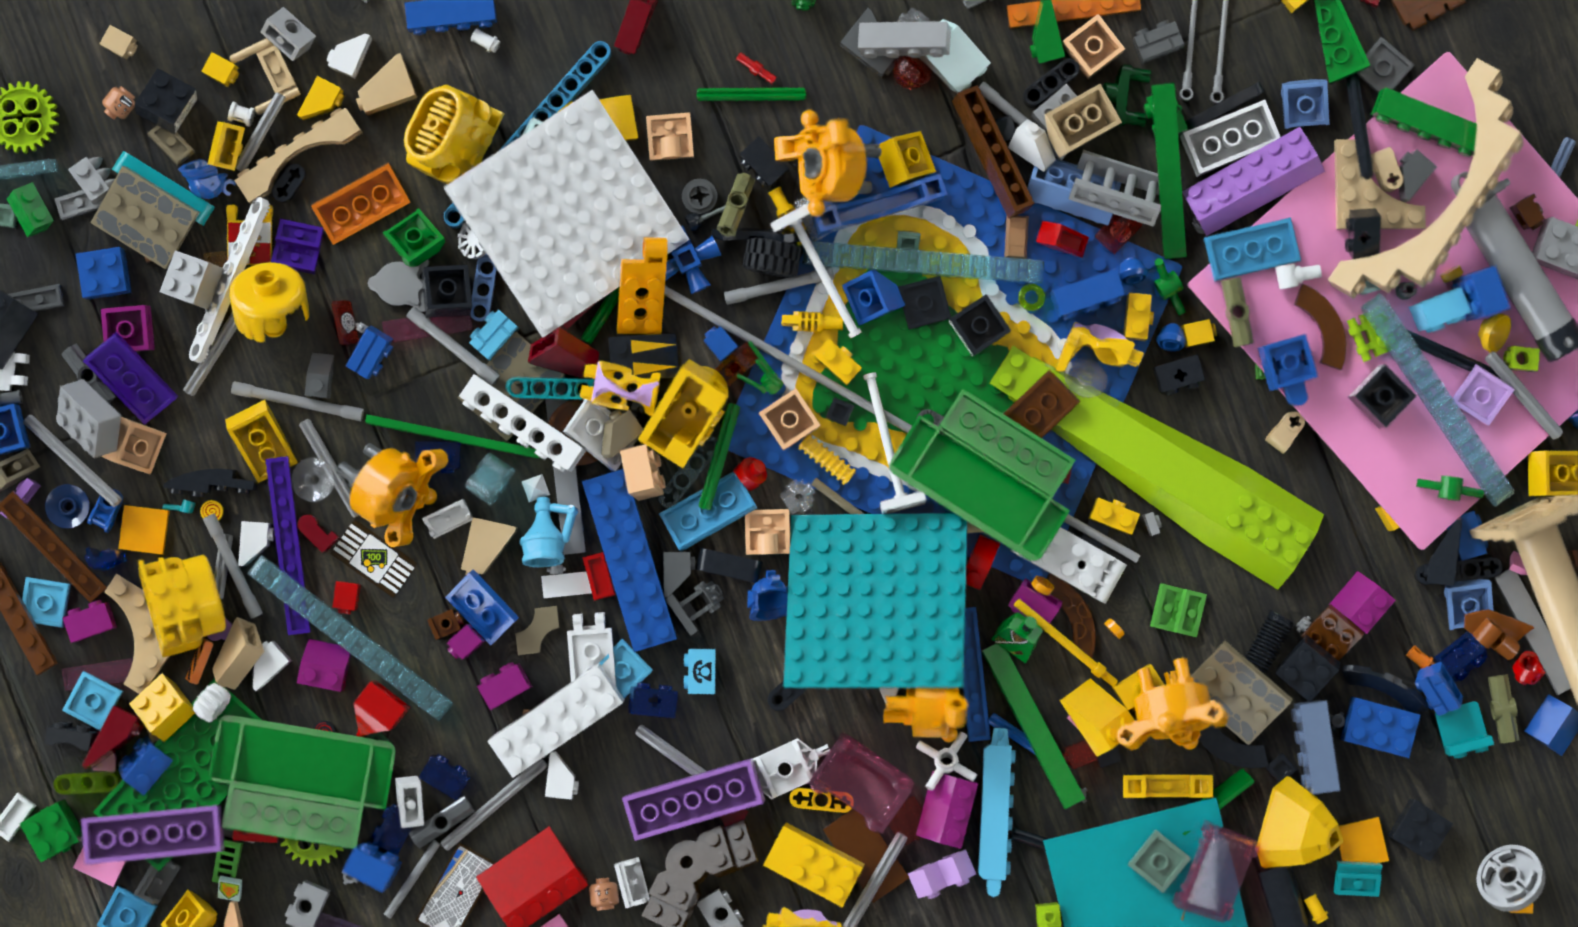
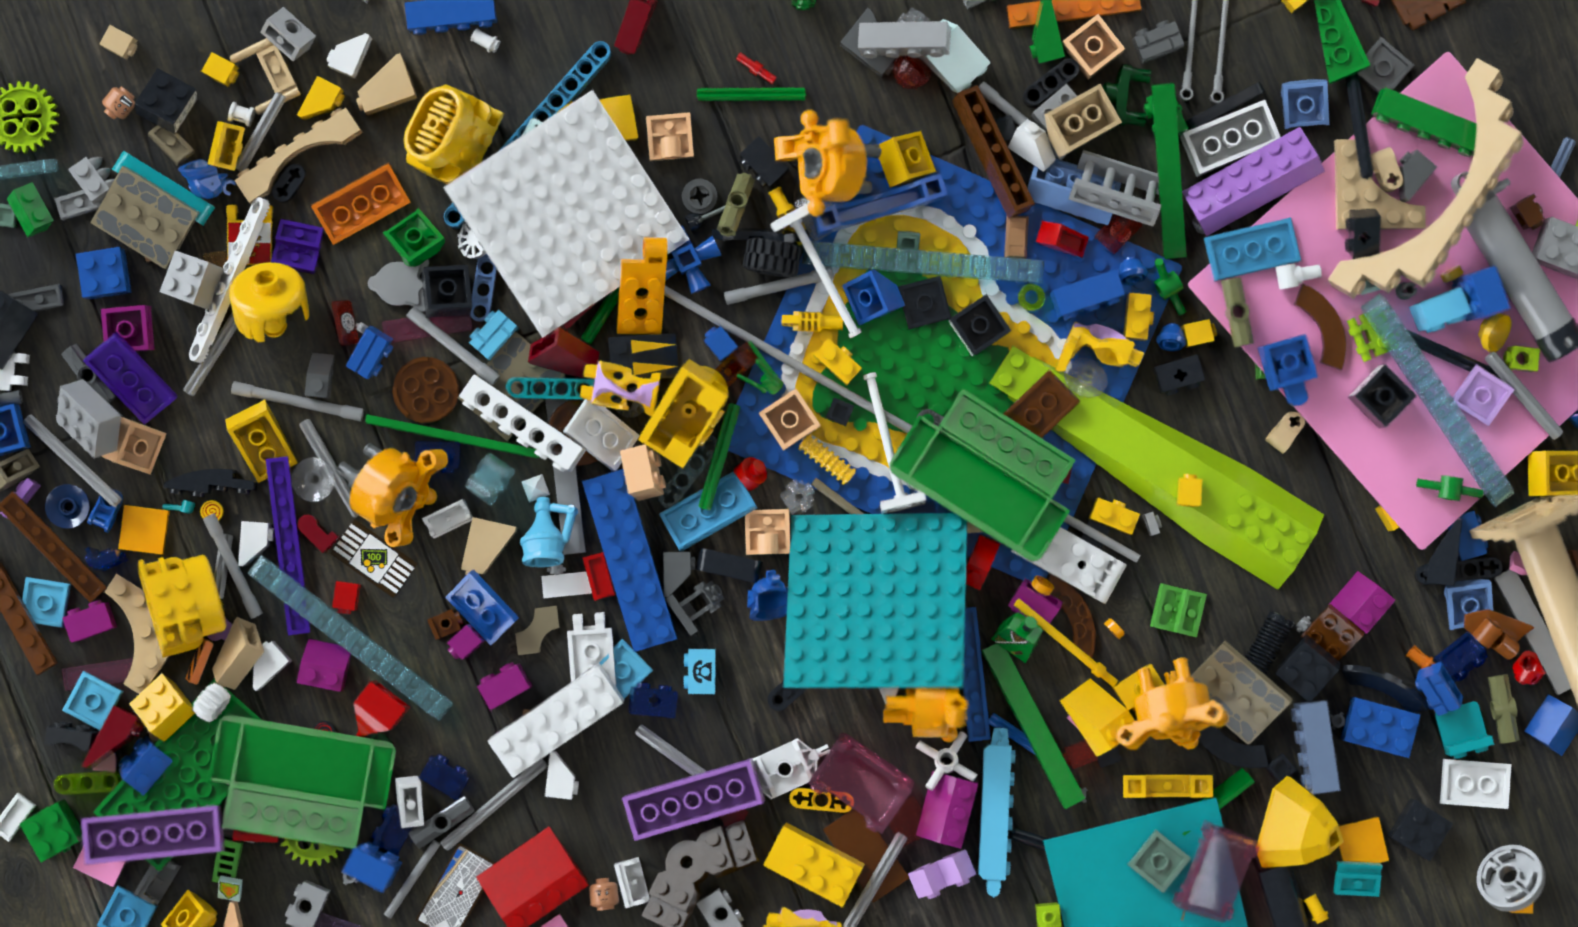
dark tan slope [601,409,644,458] -> none
none -> reddish brown tile [392,357,460,423]
none -> yellow brick [1177,474,1202,507]
none -> white plate [1440,759,1511,809]

